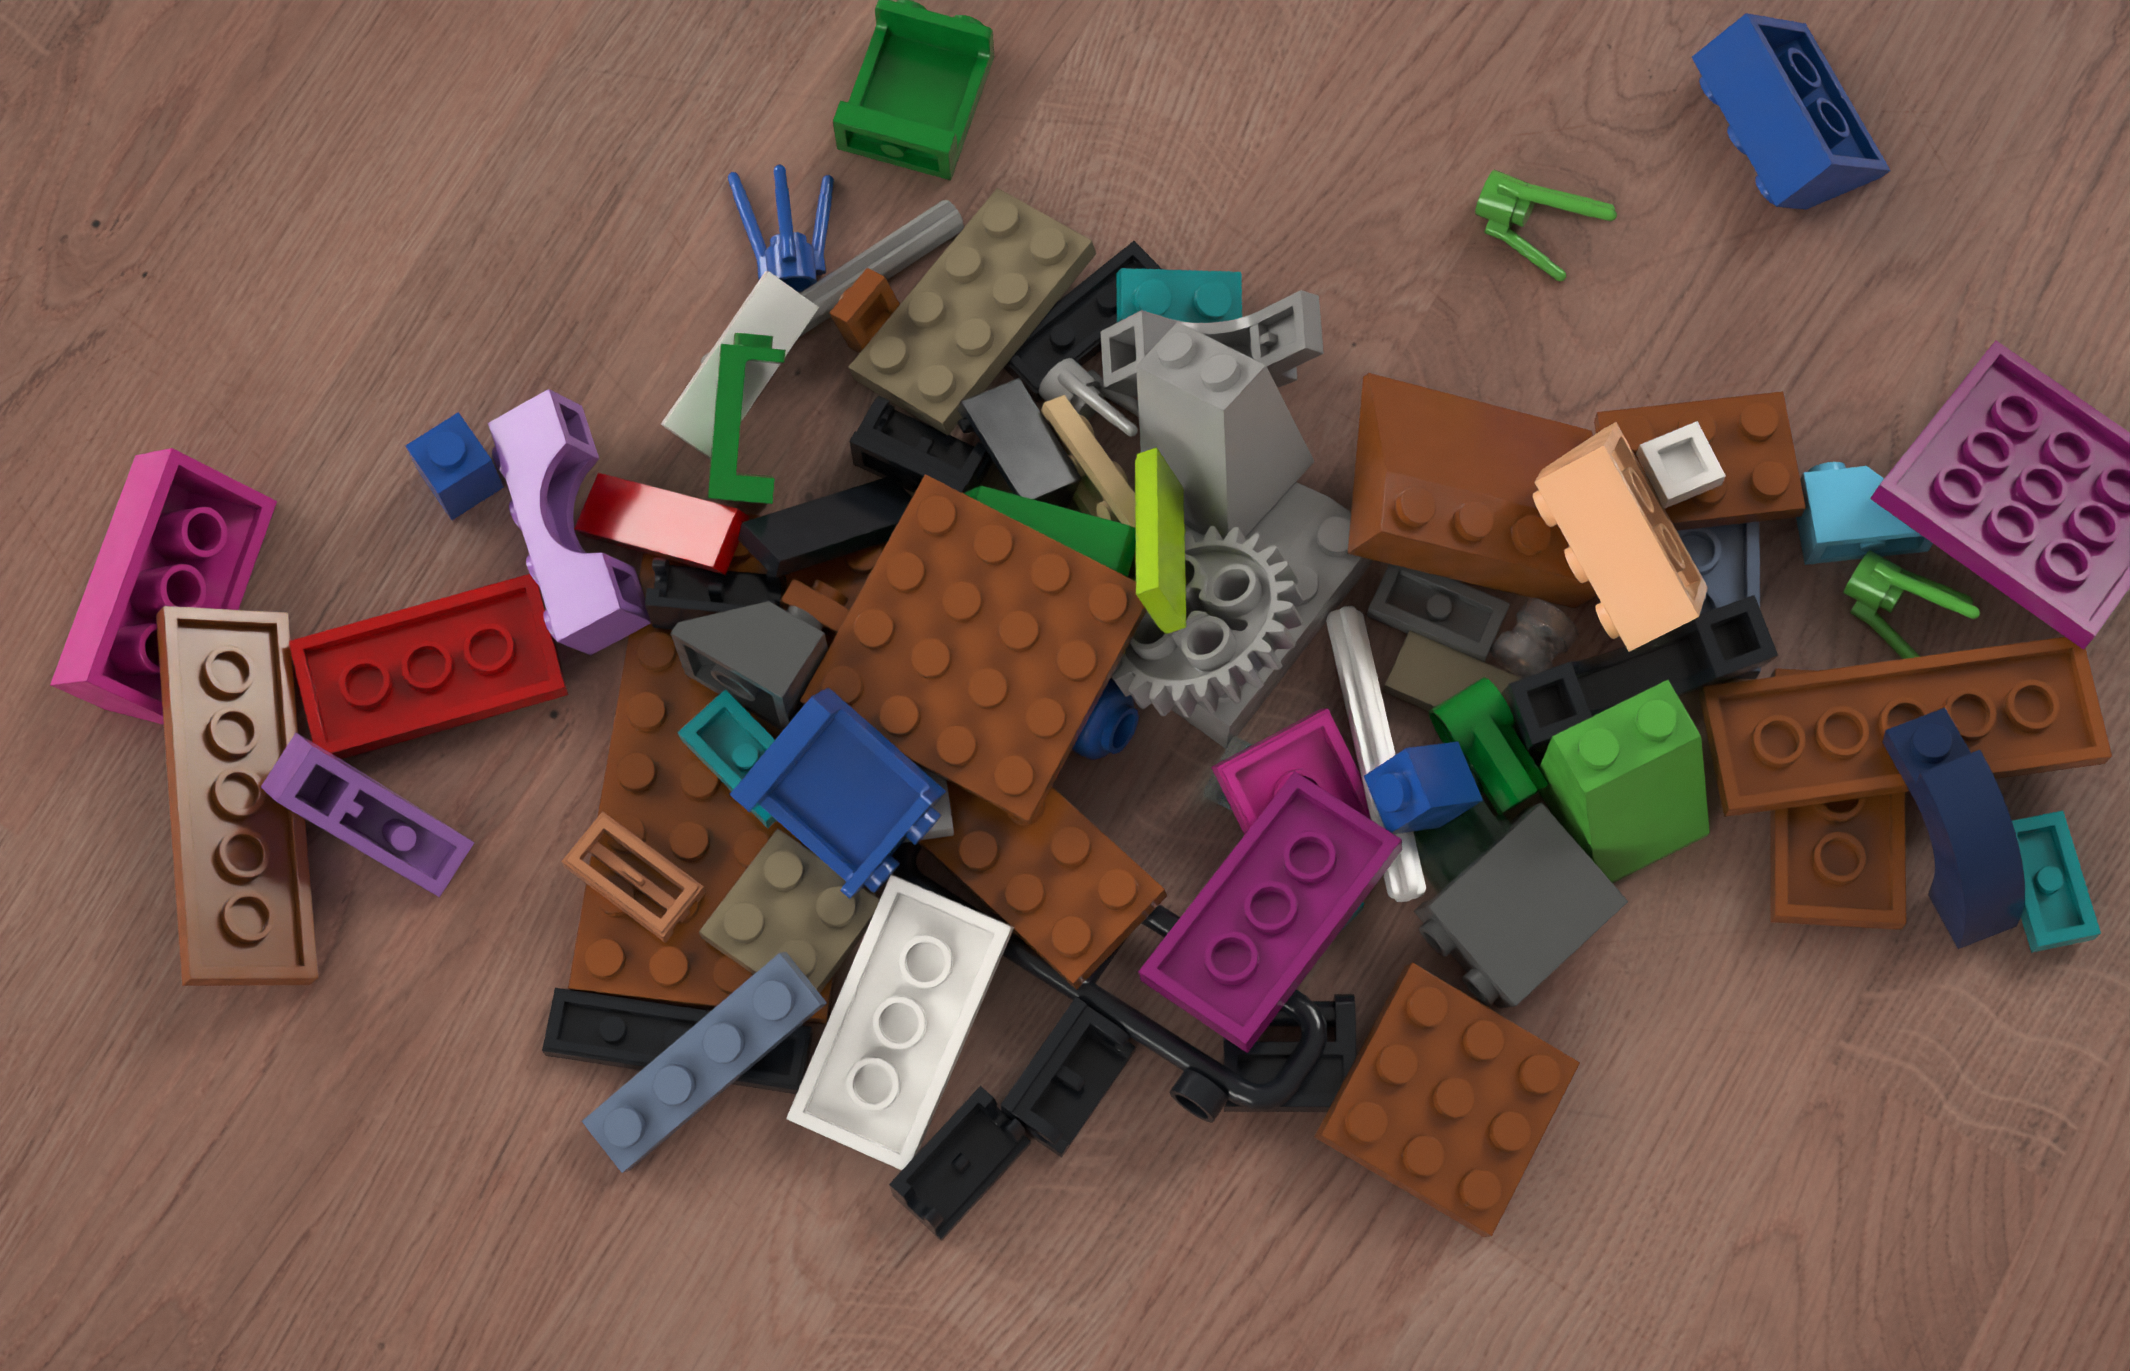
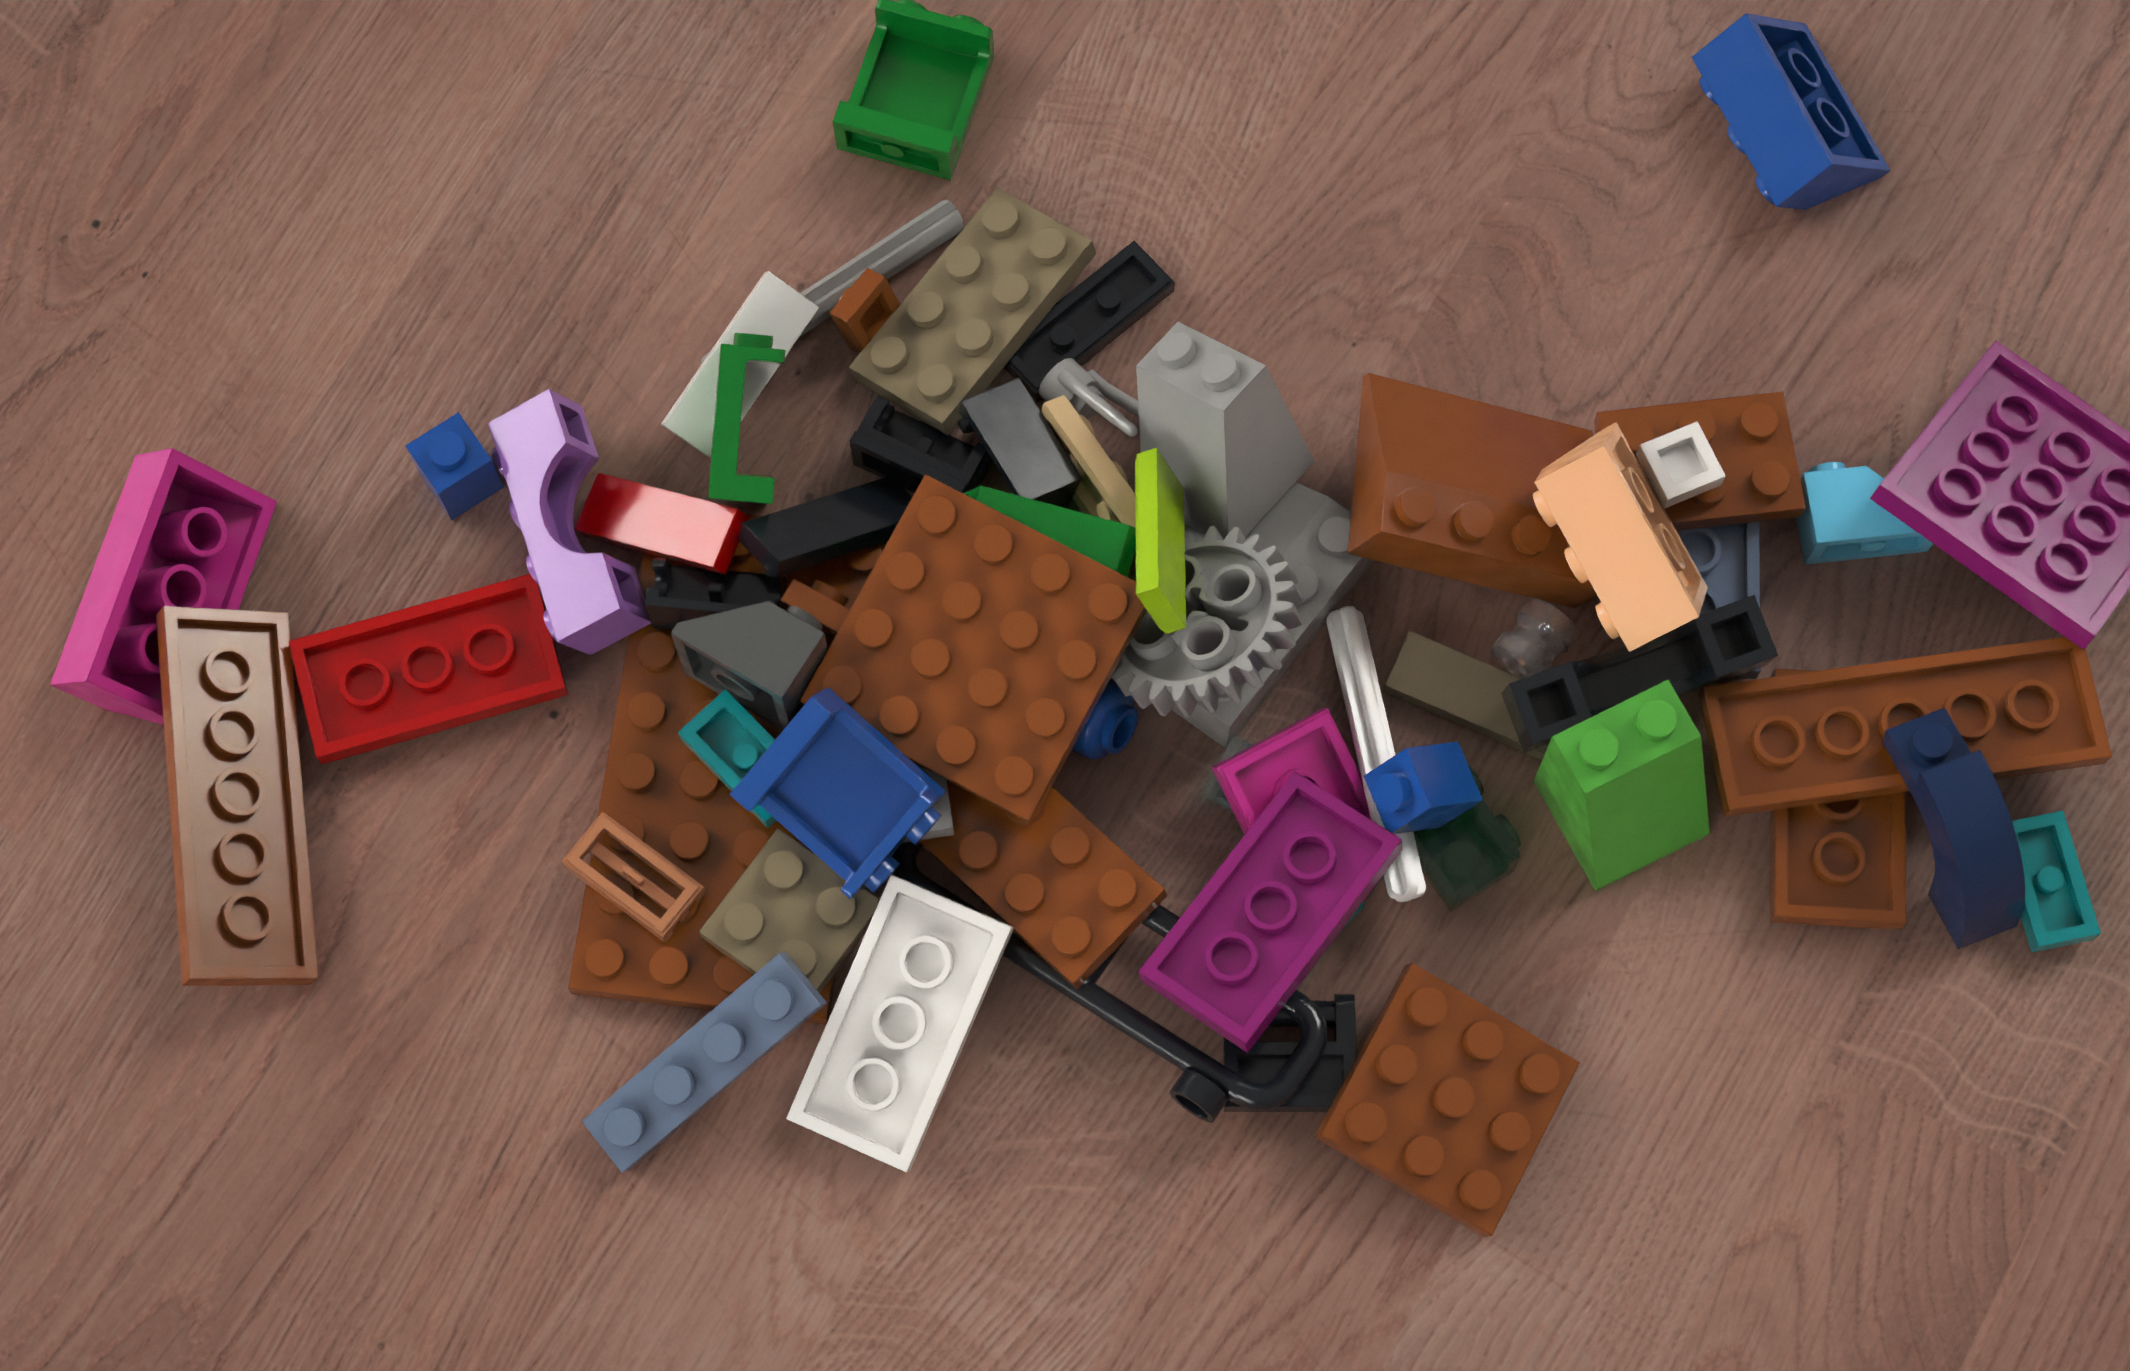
medium lavender slope [261,733,474,897] -> none
black tile [542,988,814,1094] -> none
blue plant [728,164,834,292] -> none
black hinge [889,1086,1031,1241] -> none
black hinge [1001,997,1136,1158] -> none
light grey arch [1100,290,1324,397] -> none
teal plate [1116,268,1242,323] -> none
dark grey plate [1367,564,1510,662] -> none
dark grey panel [1414,803,1628,1009] -> none
green piece [1429,677,1548,816] -> none
bright green plant [1475,169,1617,282] -> none
bright green plant [1843,550,1980,659] -> none

